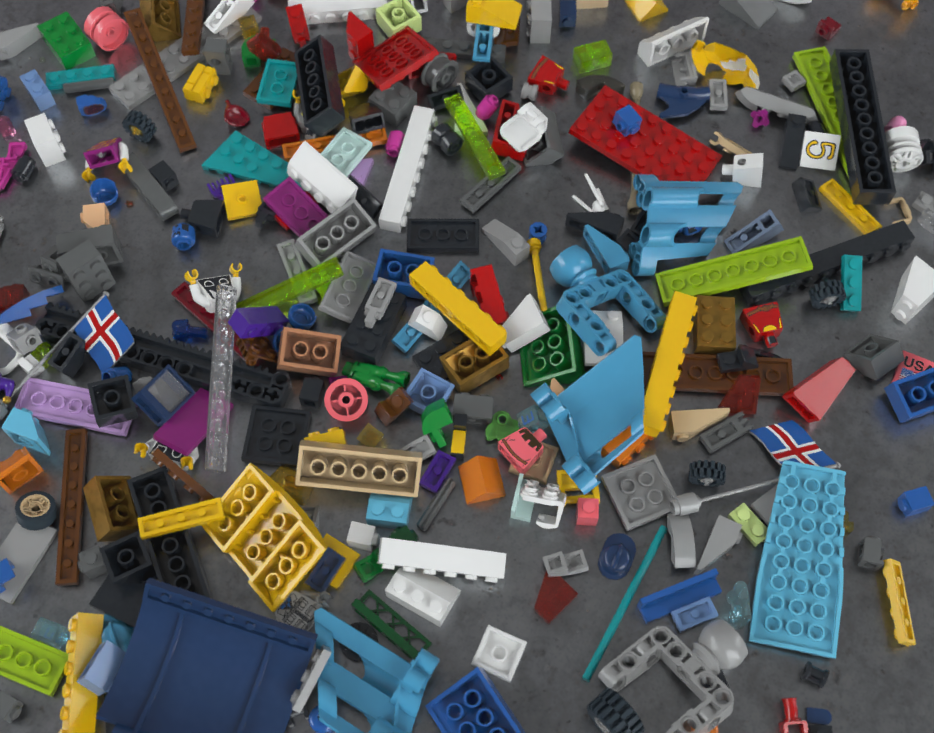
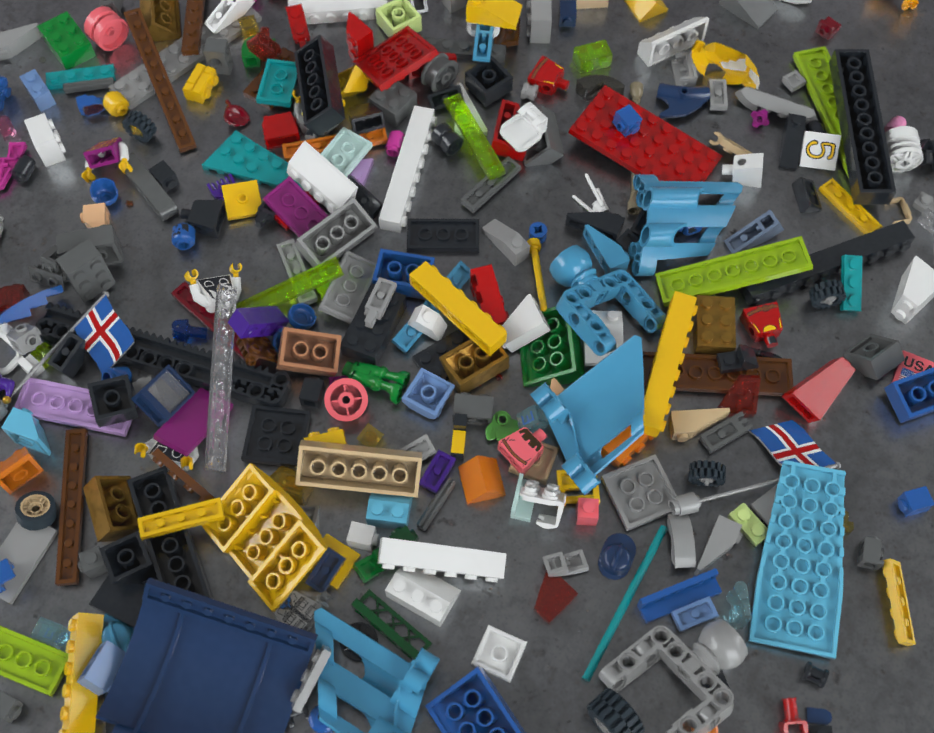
reddish brown slope [374,387,414,426] -> none
green brick [421,398,453,448] -> none
dark pink brick [475,95,500,121] -> none
none -> yellow head [103,91,129,117]

